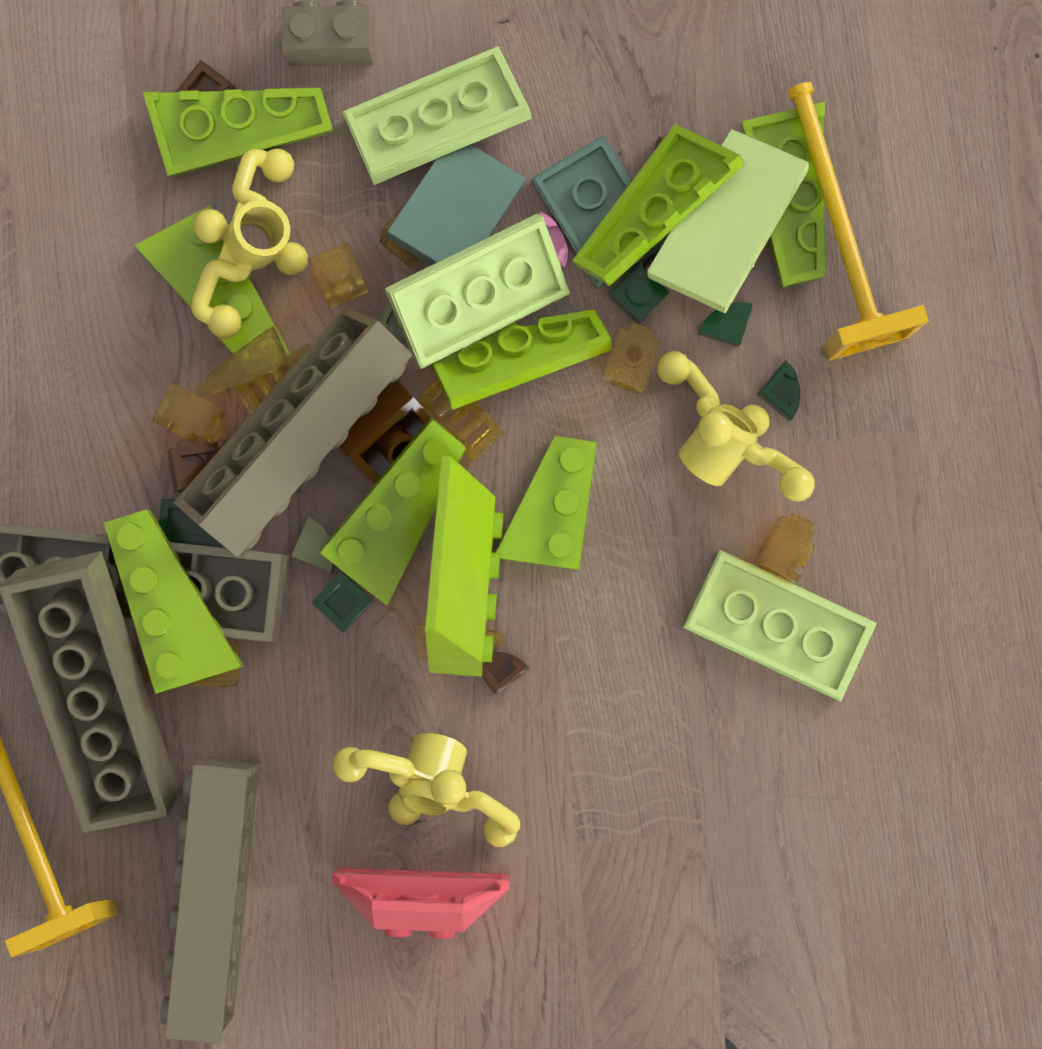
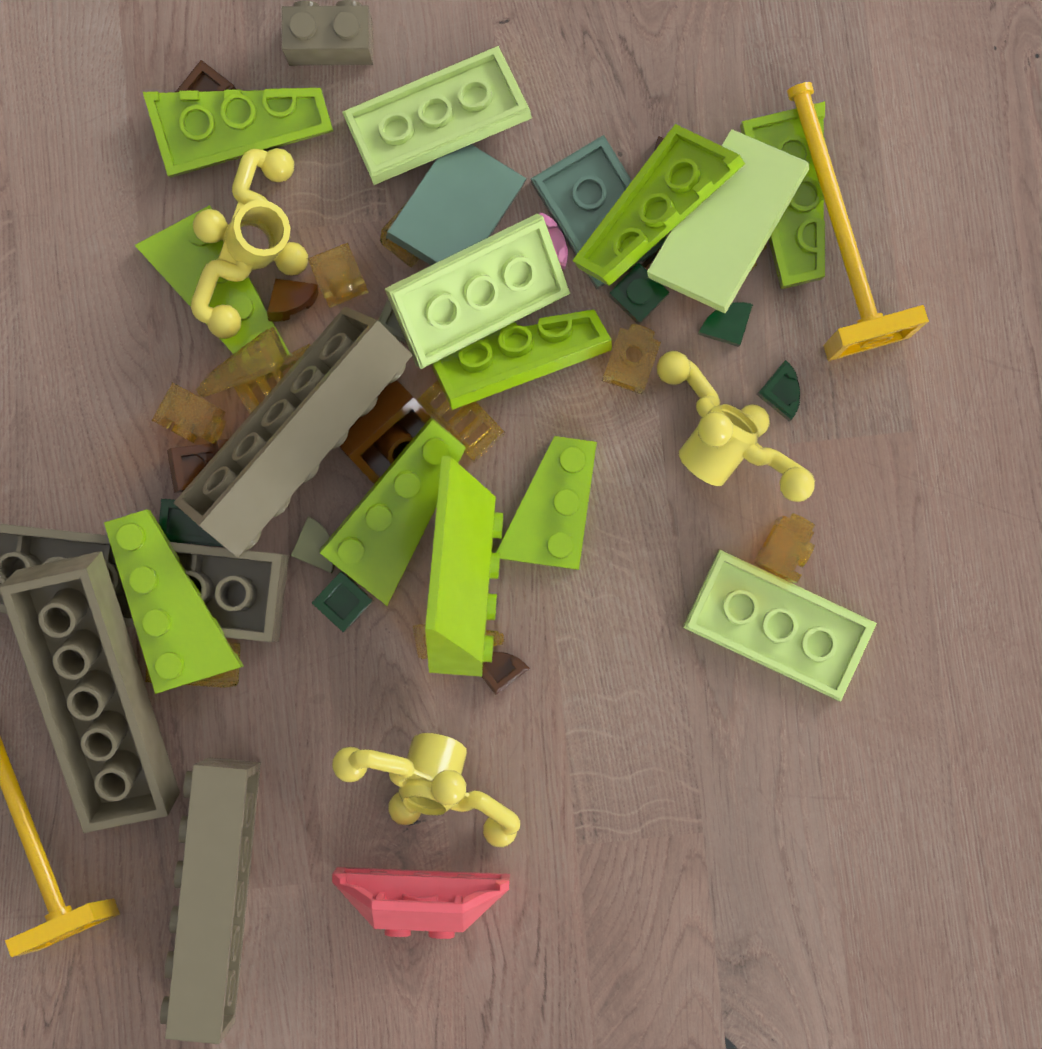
none -> reddish brown tile [267,278,318,322]

